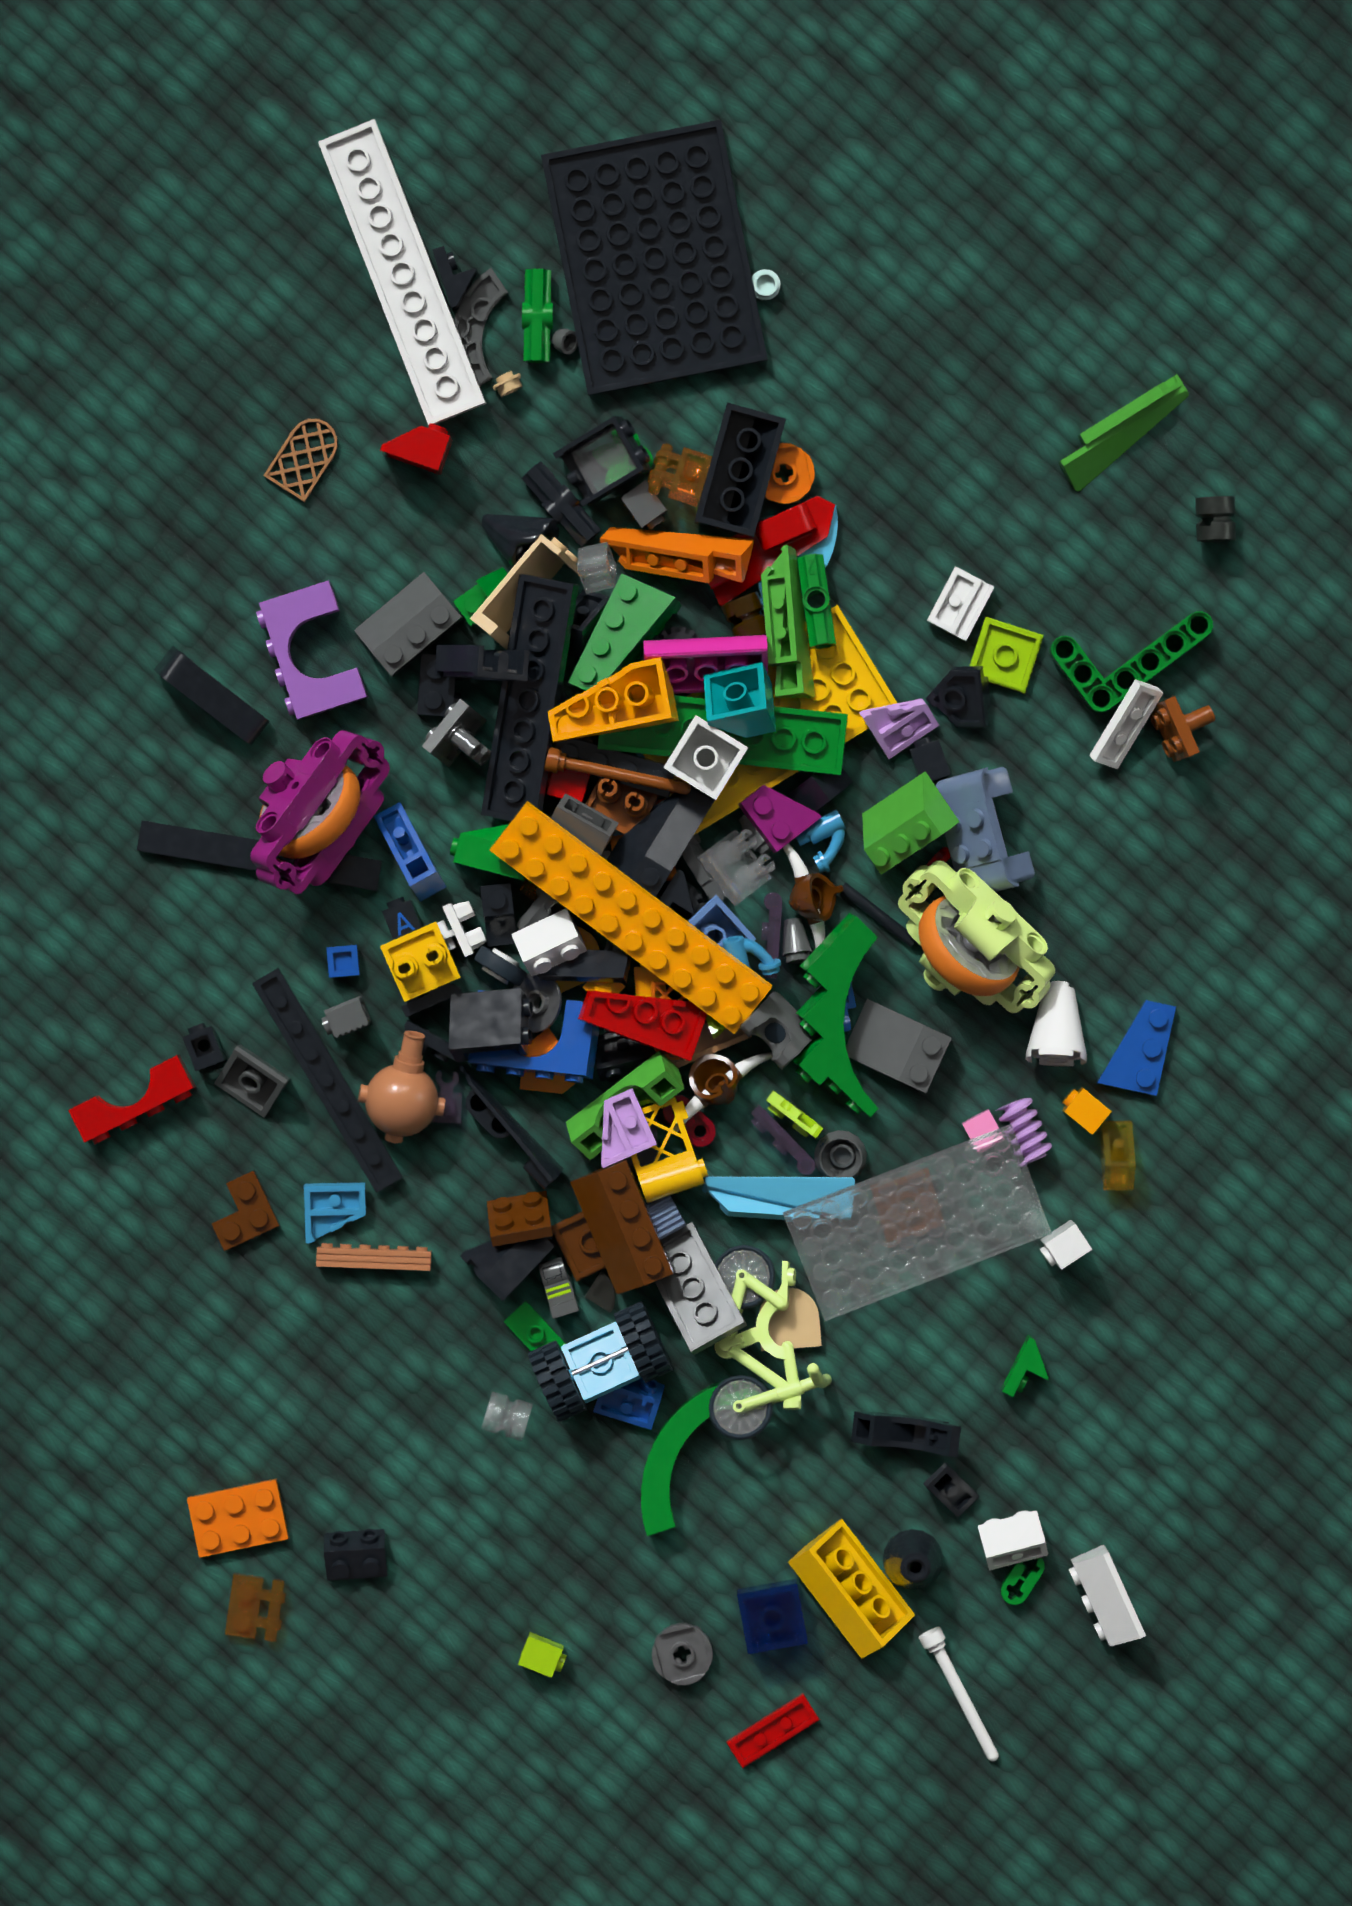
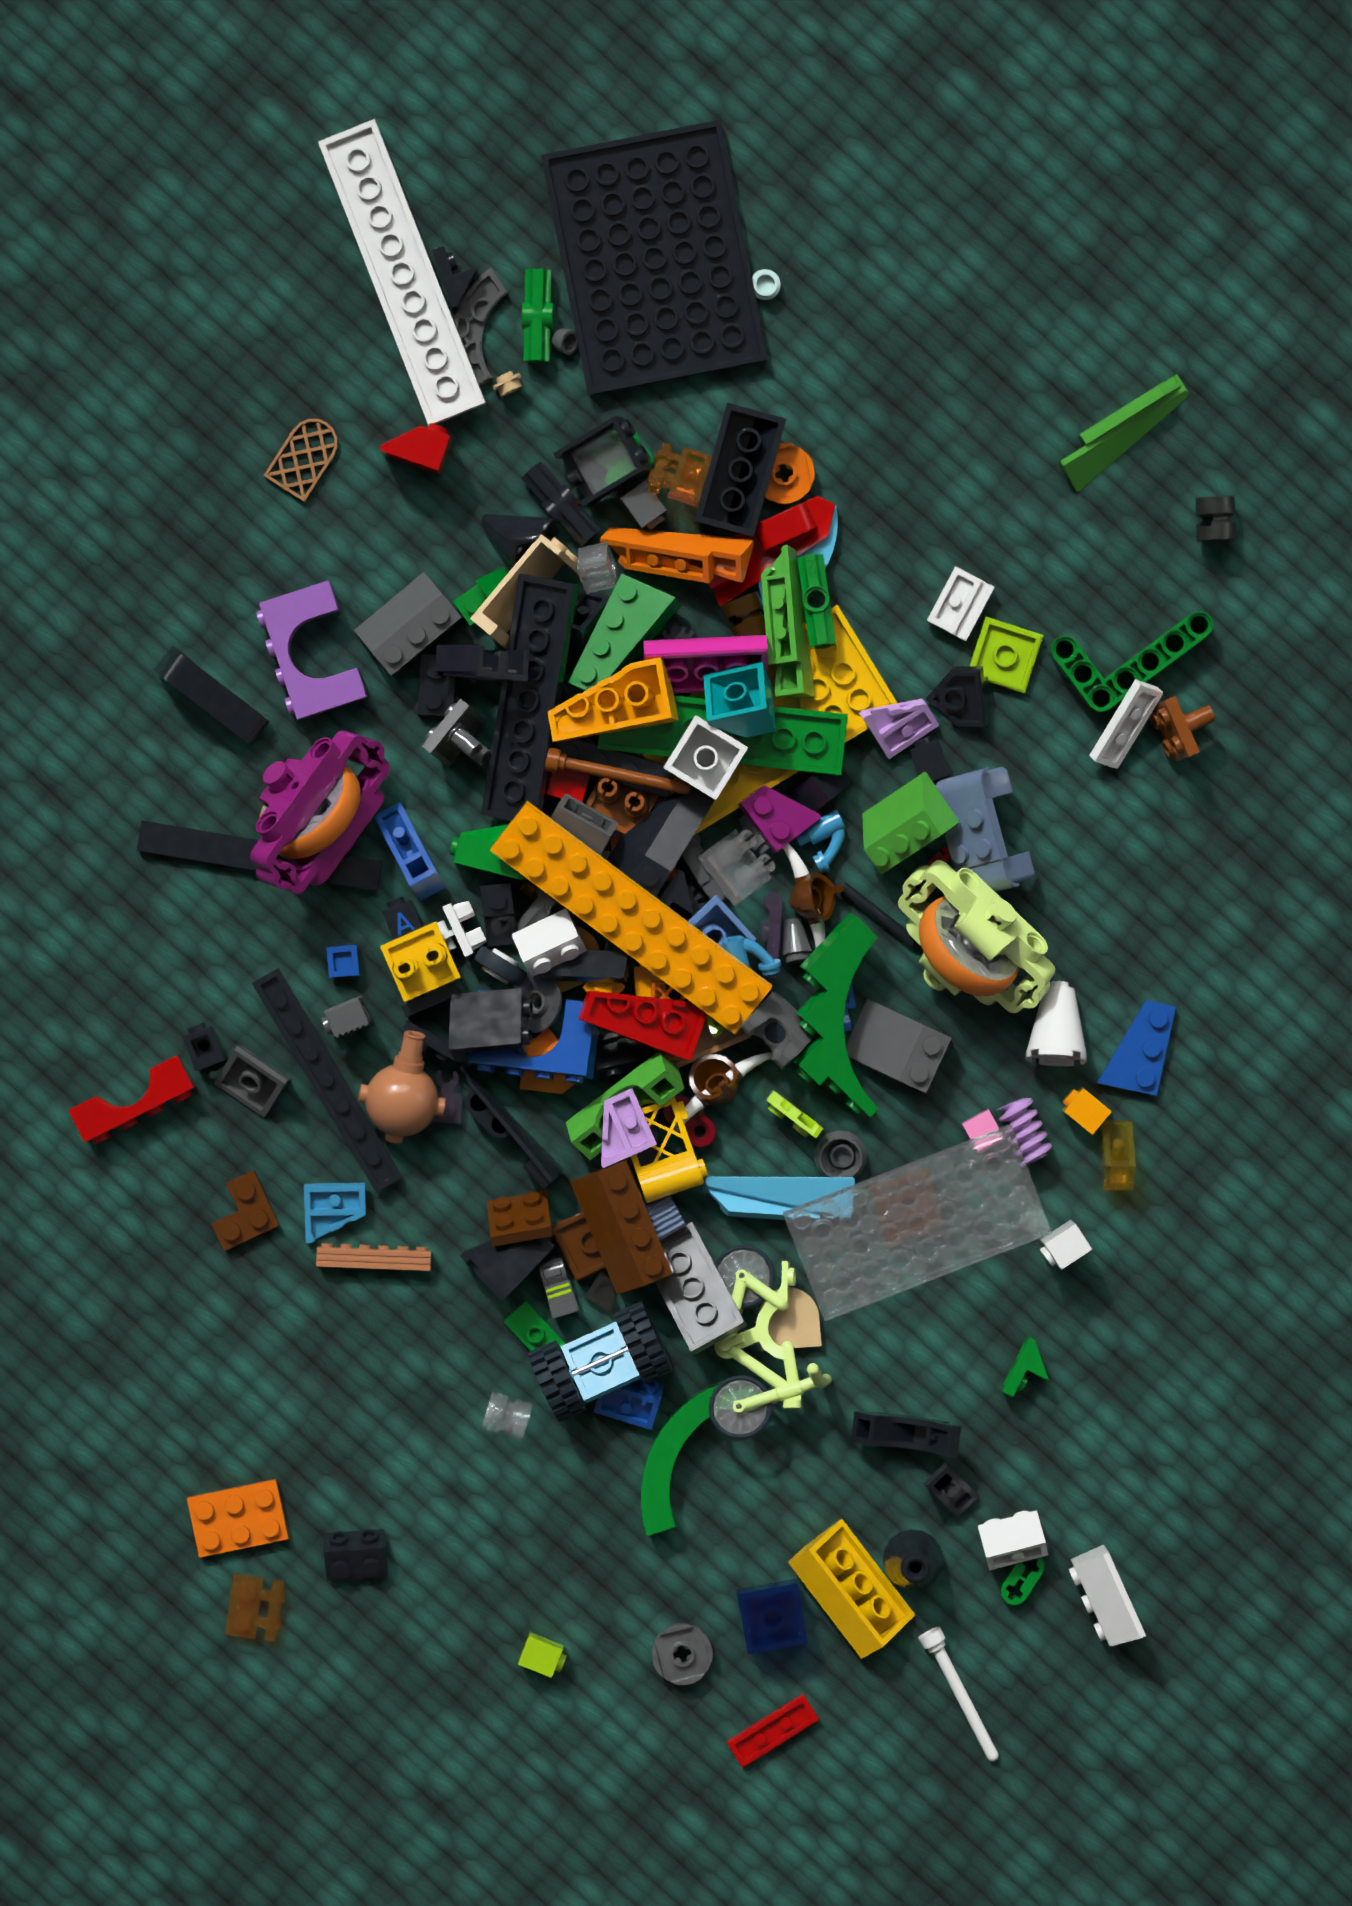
clear purple plate [751,1104,815,1175] -> none

